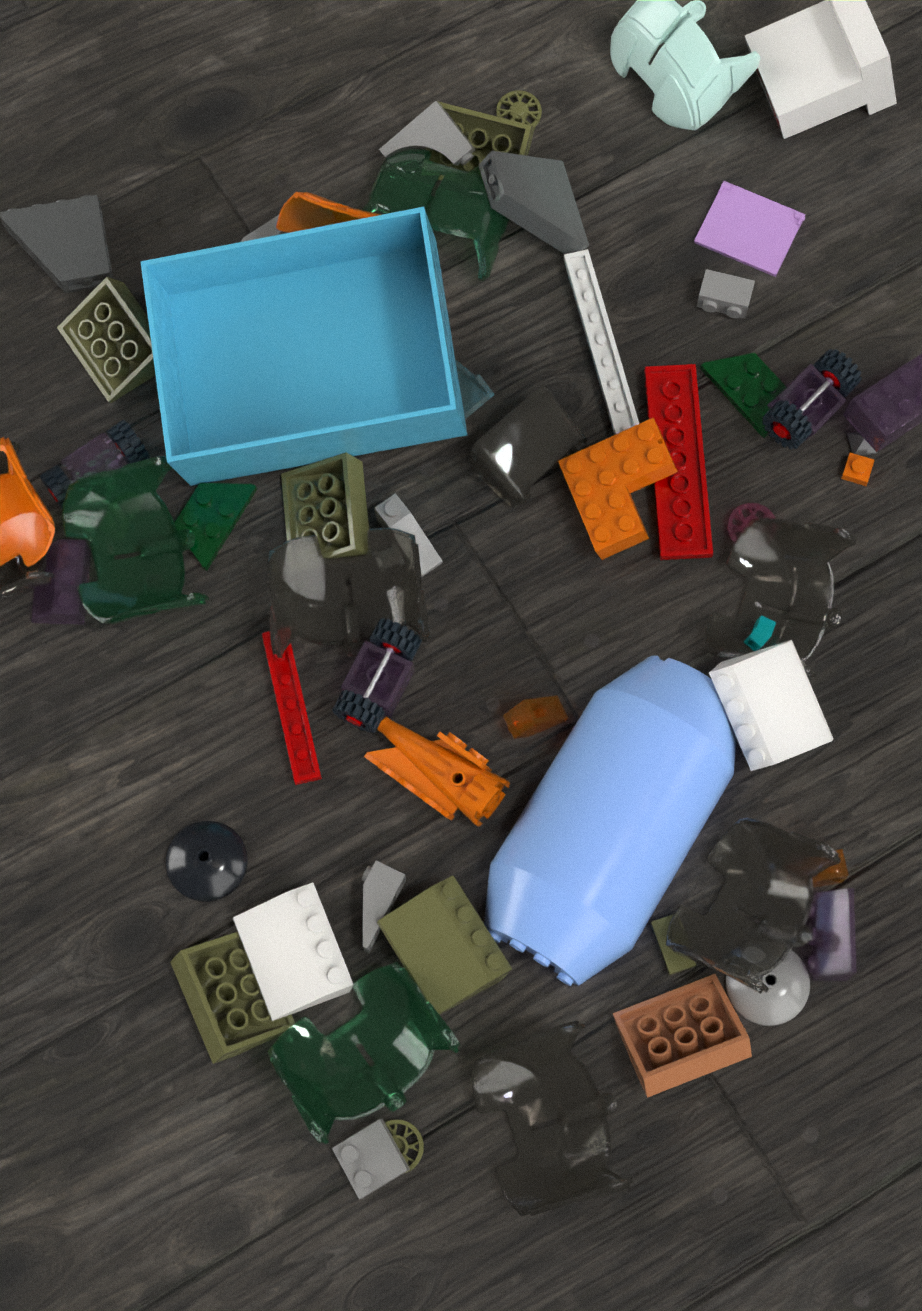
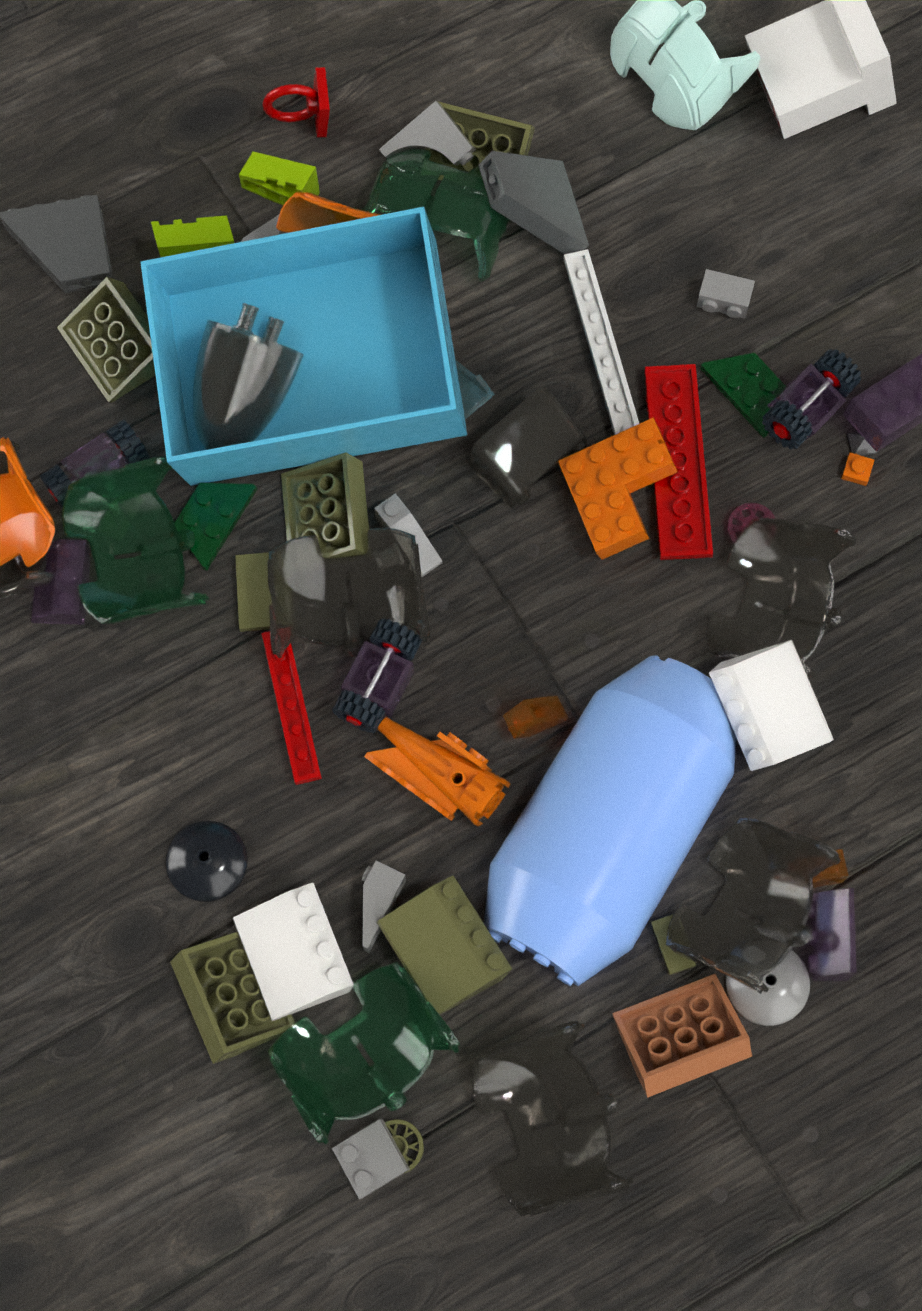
olive wheel [496,90,542,128] -> none
lavender piece [694,181,806,277] -> none
teal piece [744,615,776,651] -> none
none -> lime wedge [151,216,234,257]
none -> clear smoke windscreen [193,303,304,450]
none -> olive tile [235,551,293,632]
none -> lime wedge [239,152,320,206]
none -> red tile [263,67,330,138]

